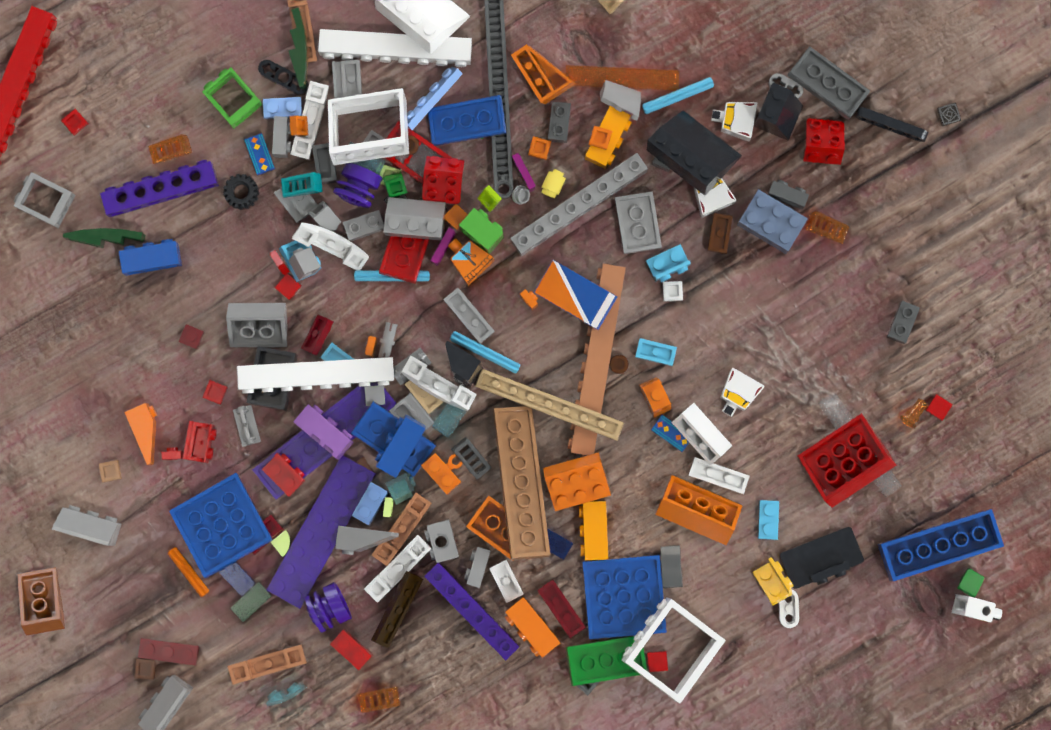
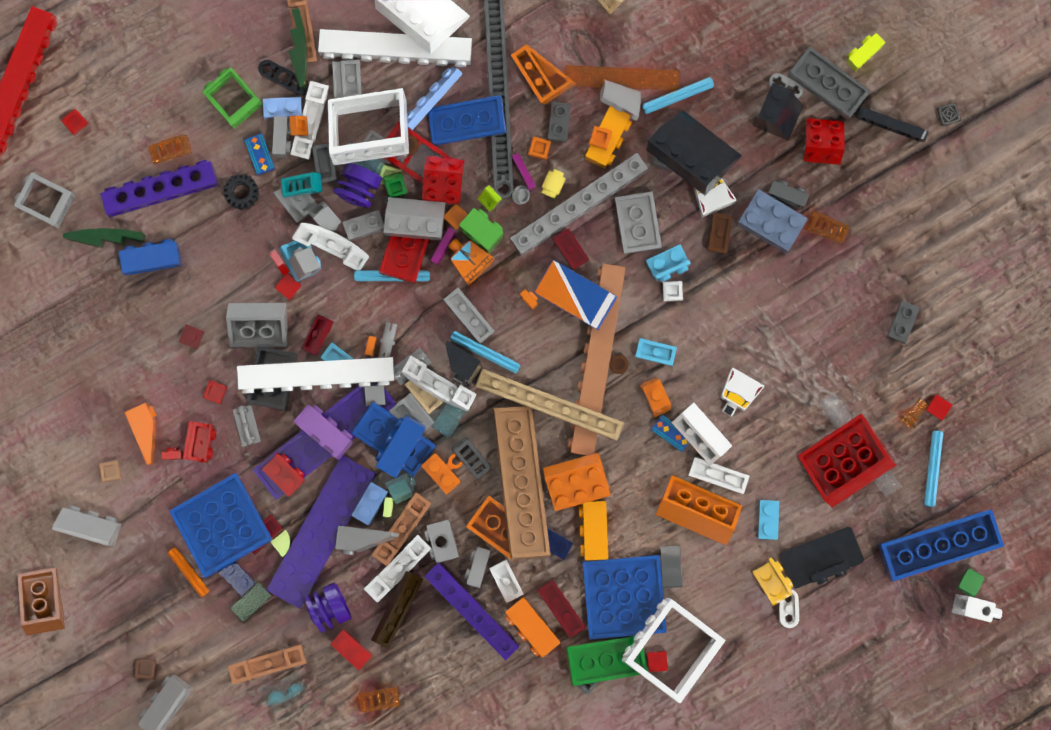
dark red plate [138,638,199,665] -> none
white torso [711,102,757,142] -> none
none -> dark red plate [552,228,589,271]
none -> neon yellow piece [846,33,885,72]
none -> medium azure axle [924,431,943,507]

